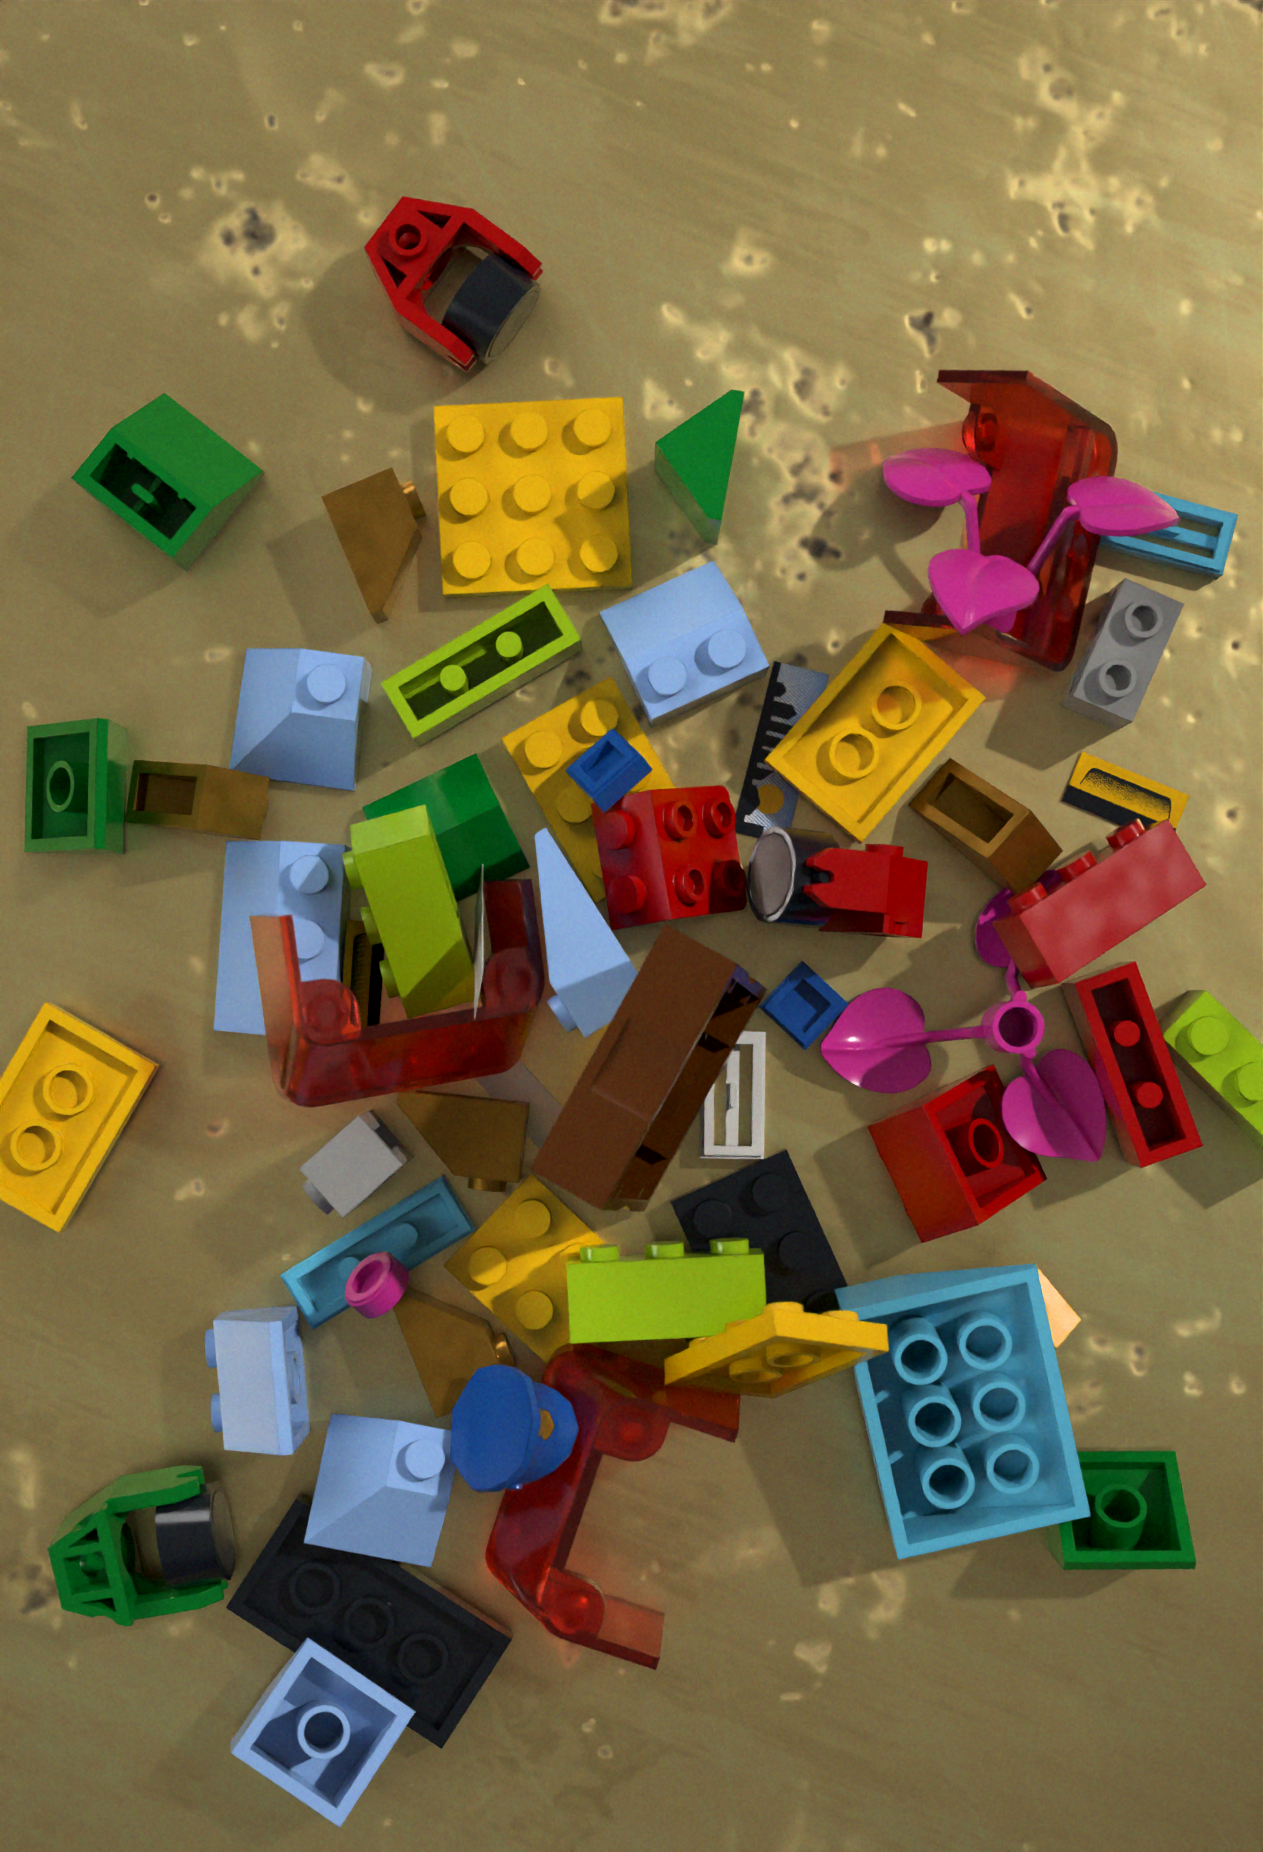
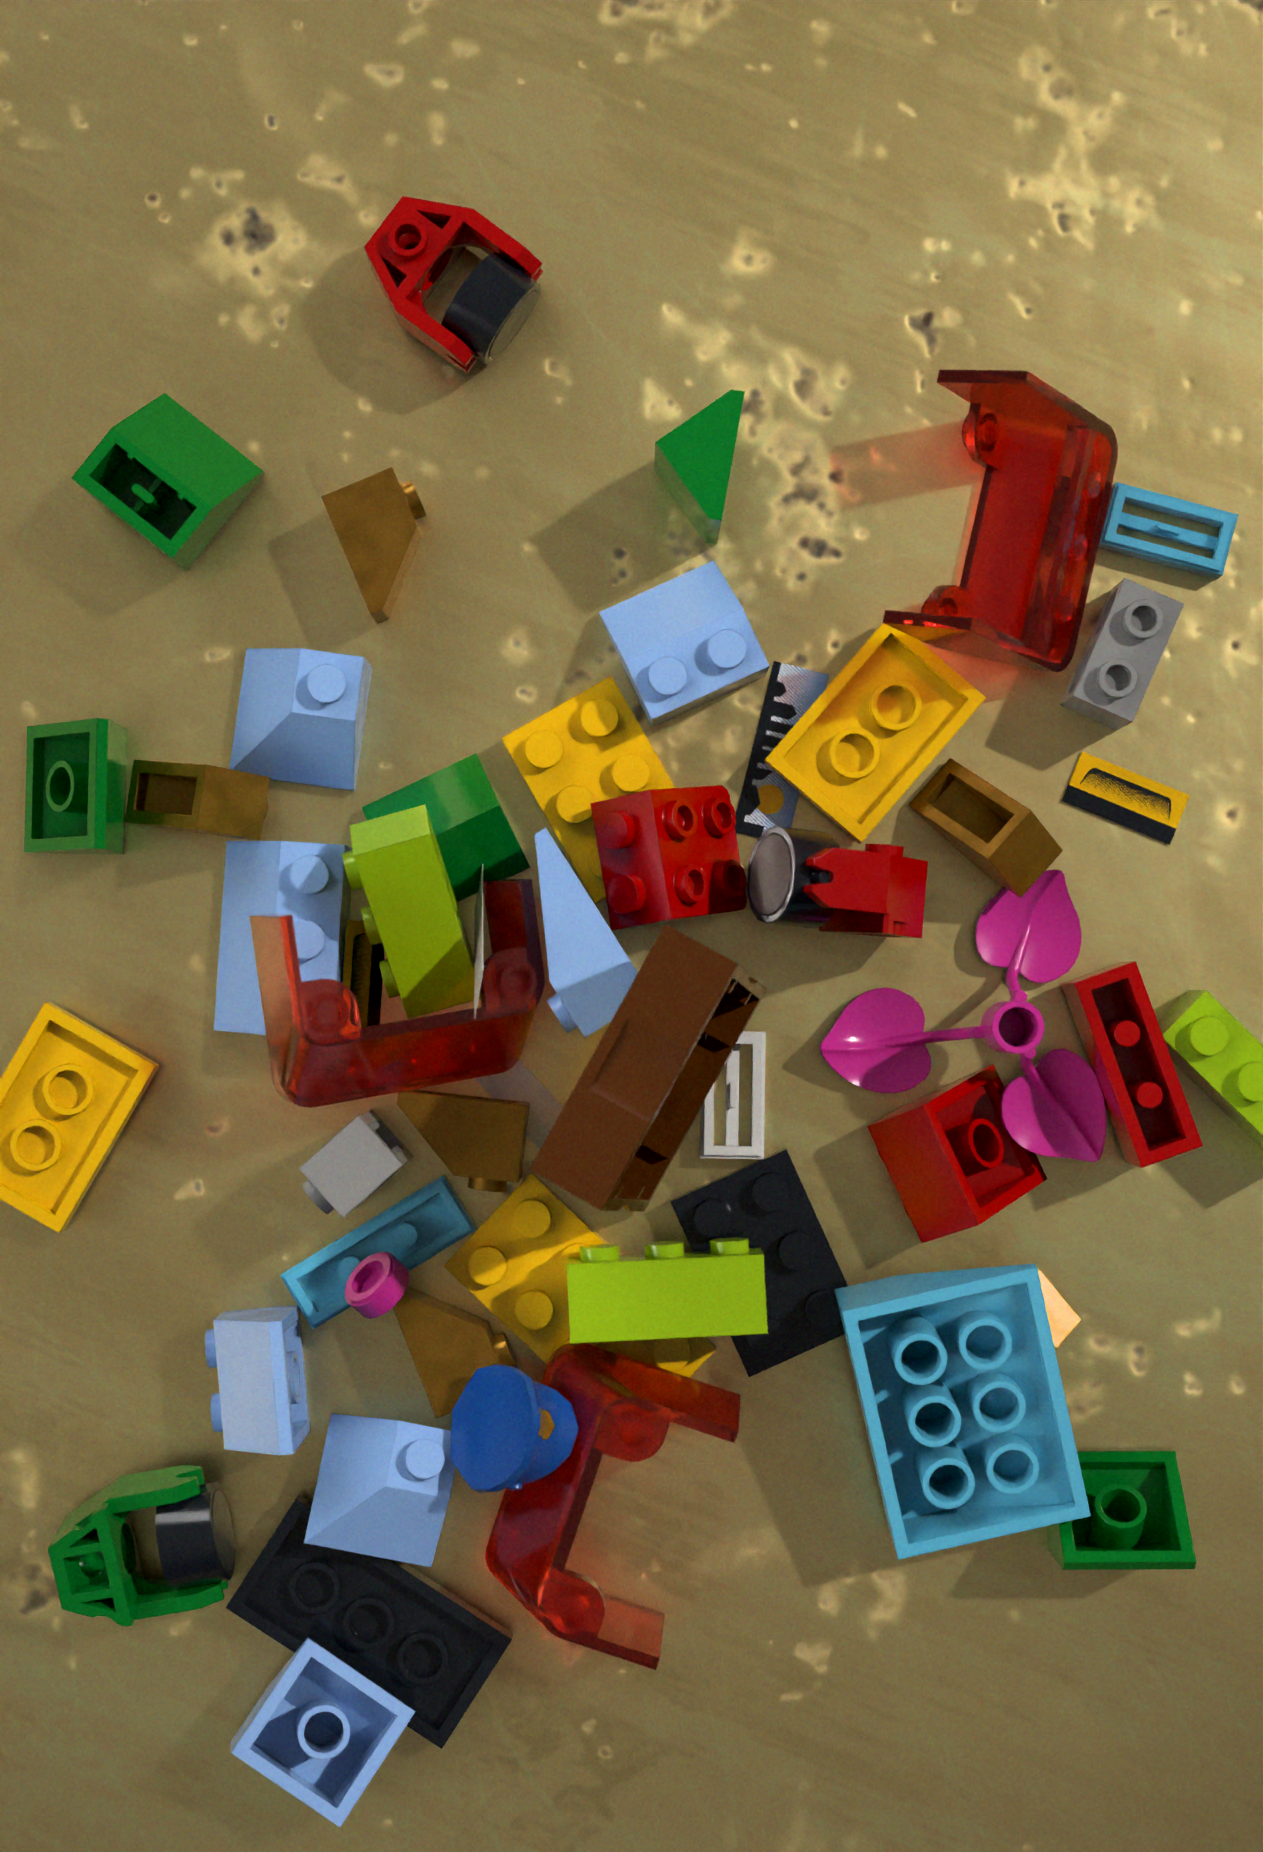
lime brick [380,584,583,746] -> none
yellow plate [434,397,633,599] -> none
blue tile [565,728,653,813] -> none
yellow plate [664,1302,889,1399] -> none
blue tile [758,961,848,1050] -> none
dark pink plant [882,448,1180,635] -> none
red brick [992,818,1206,989] -> none

